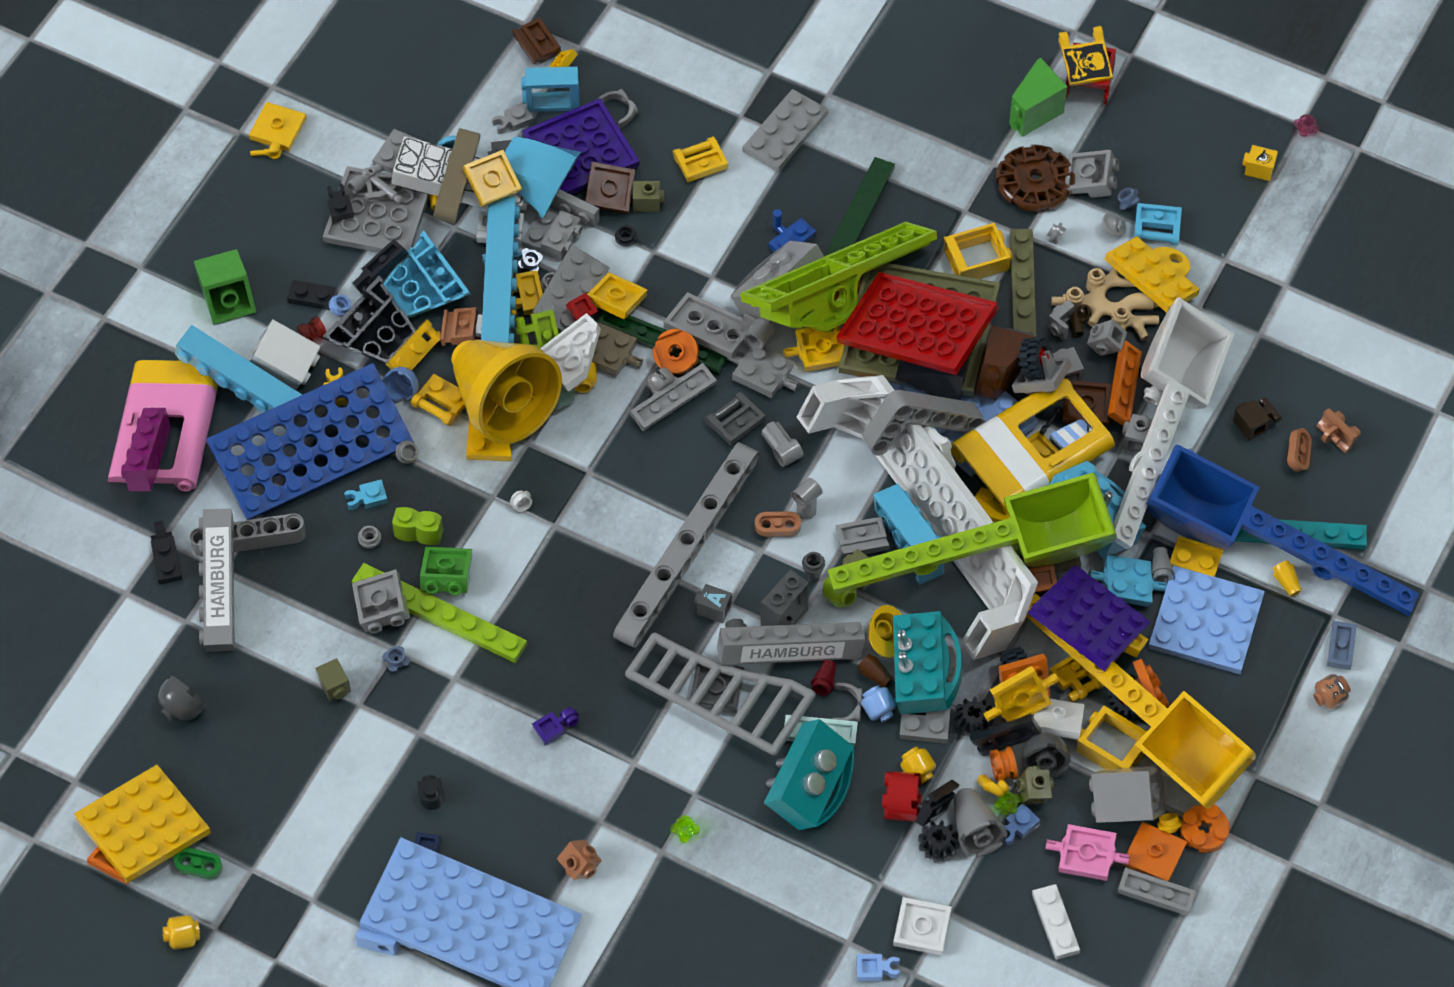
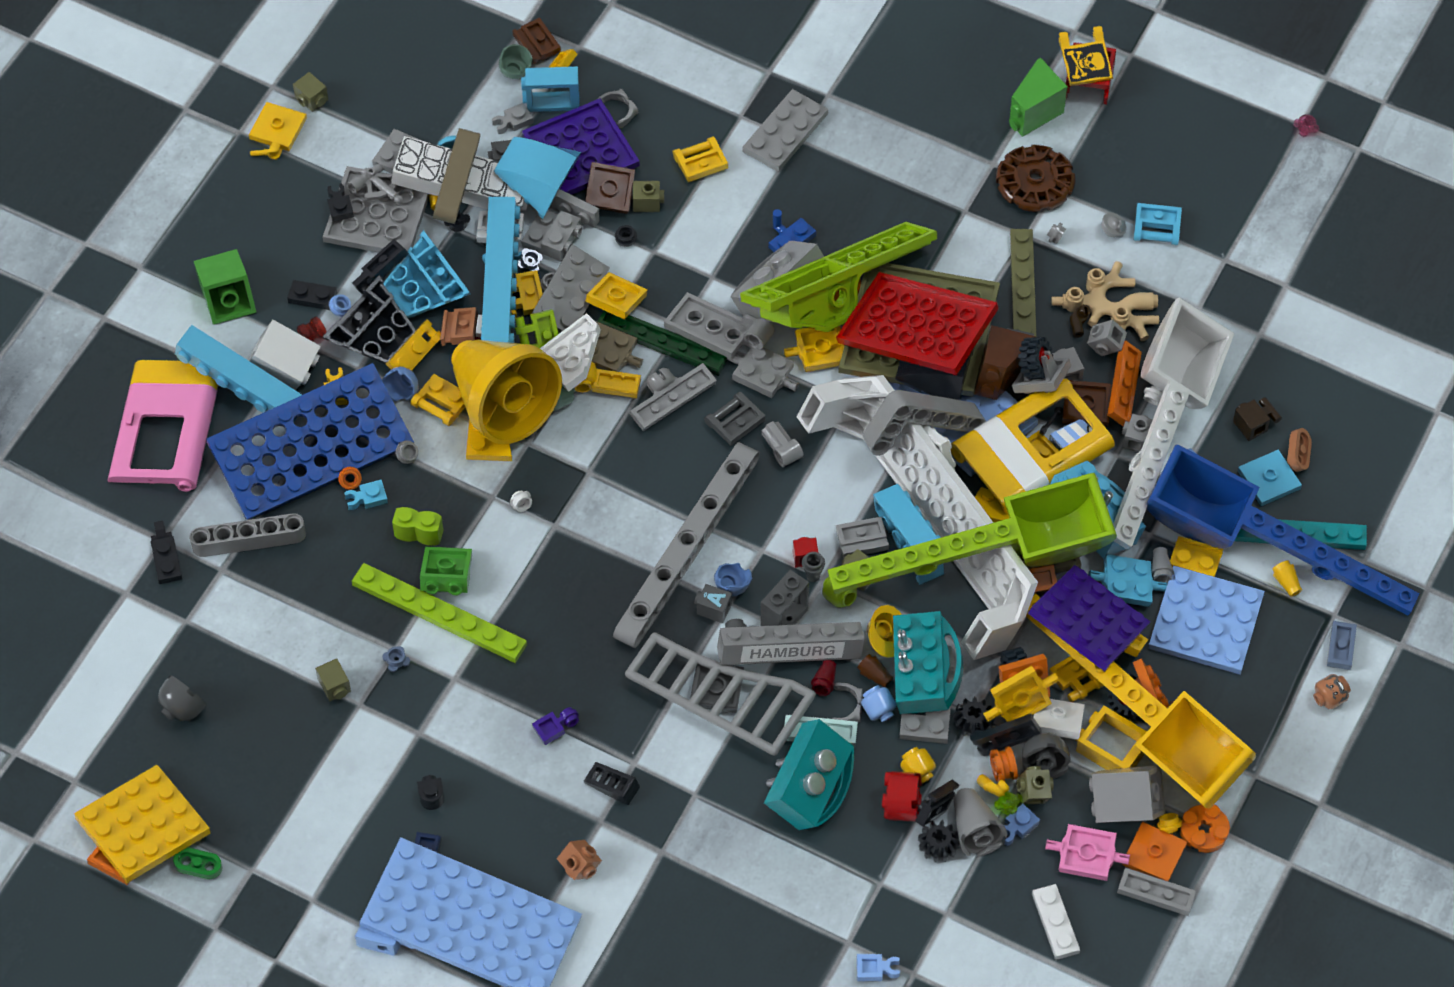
magenta brick [121,407,171,491] -> none
yellow head [162,915,200,949] -> none
light grey brick [199,508,235,652] -> none
light grey plate [352,569,410,633] -> none
light grey plate [358,526,381,548] -> none
yellow plate [462,150,522,207] -> none
red plate [565,293,598,321] -> none
orange plate [653,329,699,375] -> none
clear neon green plate [670,815,700,843] -> none
nougat plate [755,511,801,537] -> none
light grey piece [791,478,823,519] -> none
dark green tile [824,157,895,257] -> none
white plate [893,897,951,955] -> none
yellow window [943,223,1013,279] -> none
light grey bracket [1048,300,1075,341] -> none
light grey plate [1065,150,1119,198] -> none
yellow plate [1104,236,1200,313] -> none
sand blue plate [1117,188,1140,210] -> none
yellow brick [1242,145,1278,181] -> none
nougat hips [1317,409,1361,453] -> none
none -> olive brick [293,72,329,112]
none -> orange plate [338,467,362,490]
none -> black plate [444,211,470,232]
none -> sand green hair [499,44,532,79]
none -> black slope [584,762,640,805]
none -> yellow plate [592,369,641,398]
none -> medium blue hair [714,563,752,596]
none -> red plate [793,537,819,568]
none -> medium azure plate [1238,449,1302,506]

